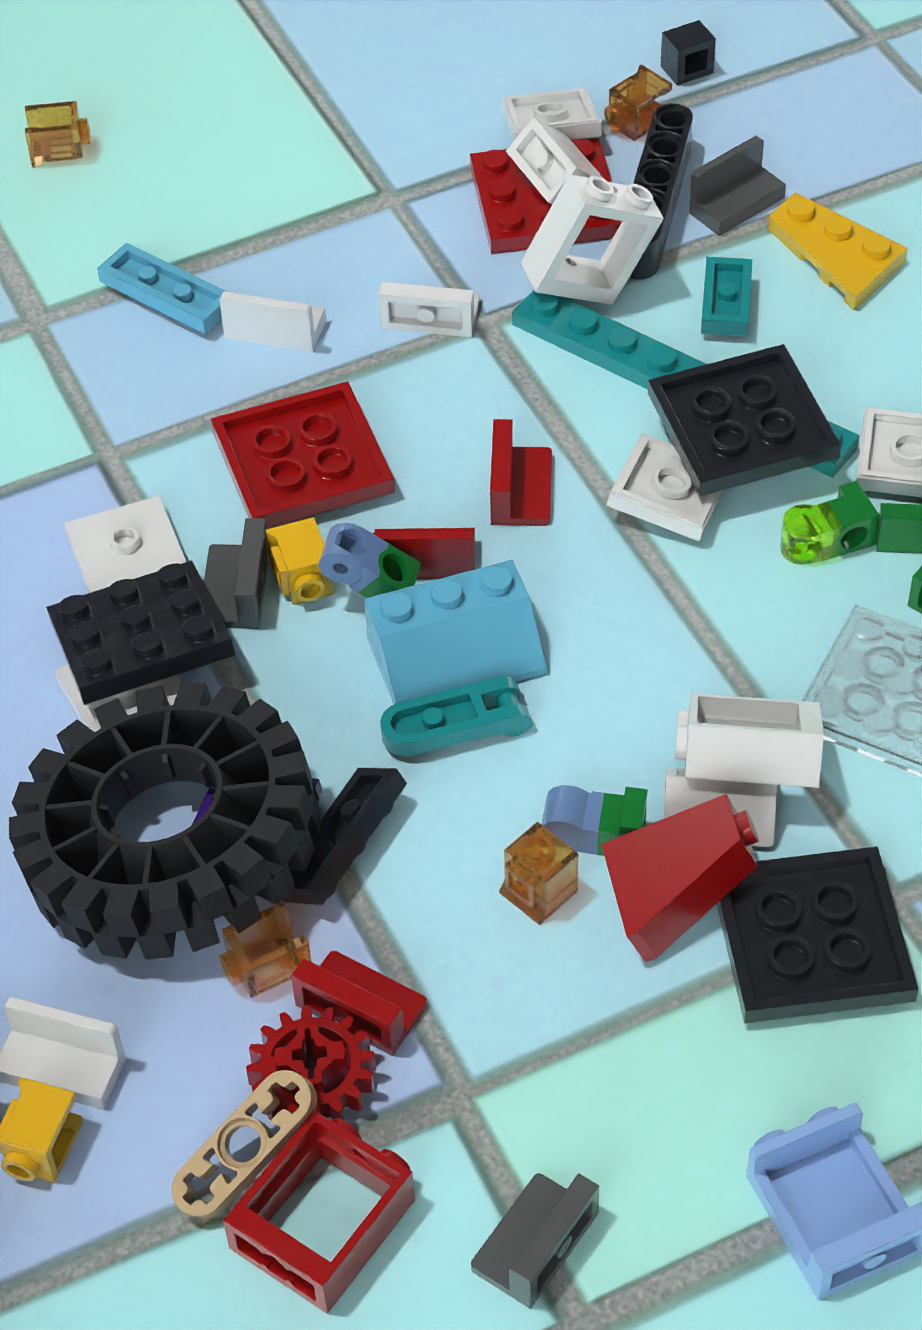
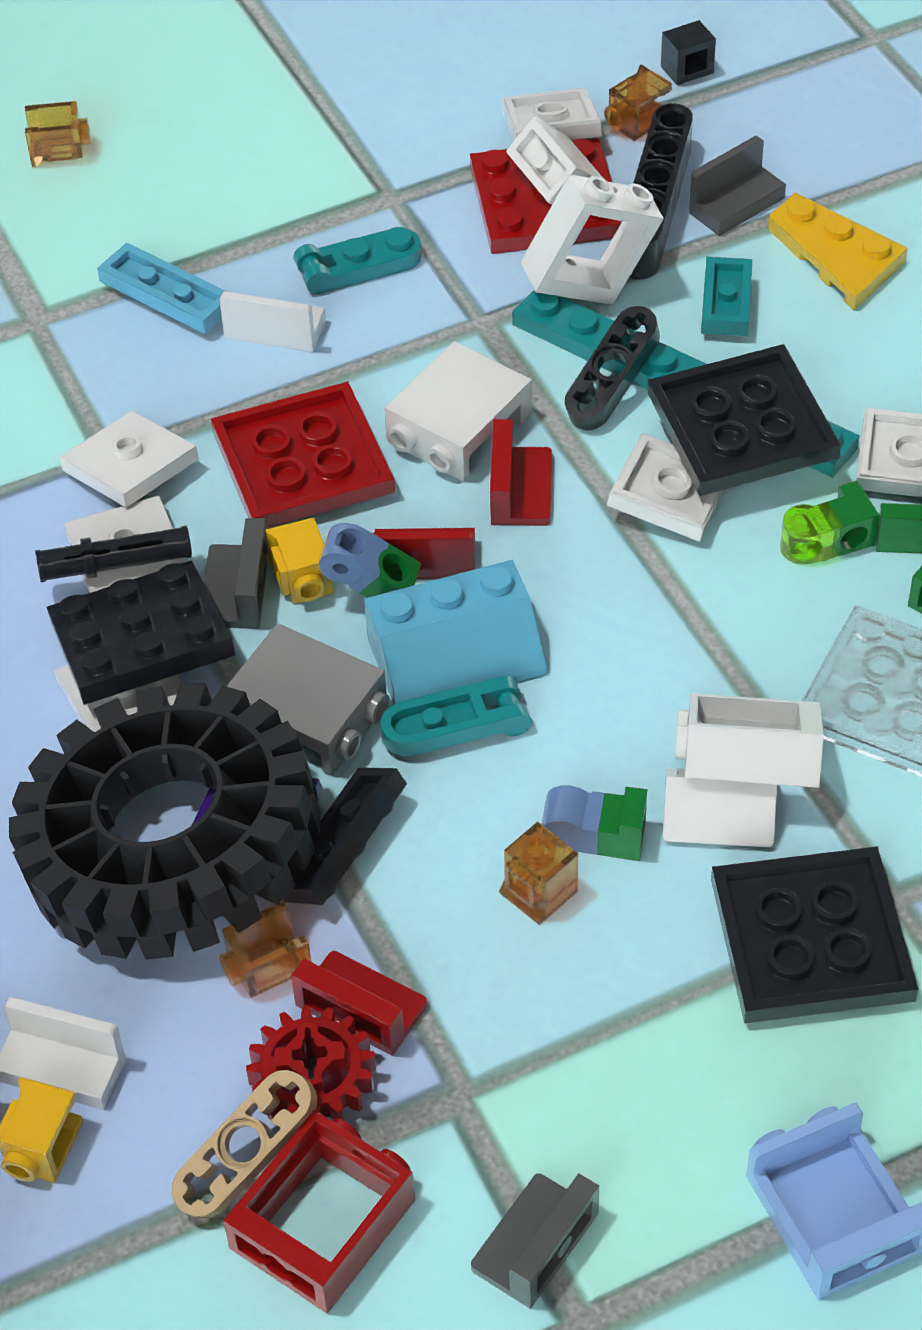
white panel [378,282,480,338] -> none
red slope [601,794,759,962] -> none
none -> black pin [35,525,192,583]
none -> white plate [59,411,199,508]
none -> light grey panel [227,623,390,775]
none -> teal plate [293,227,422,294]
none -> white panel [384,341,532,481]
none -> black beam [565,306,660,430]

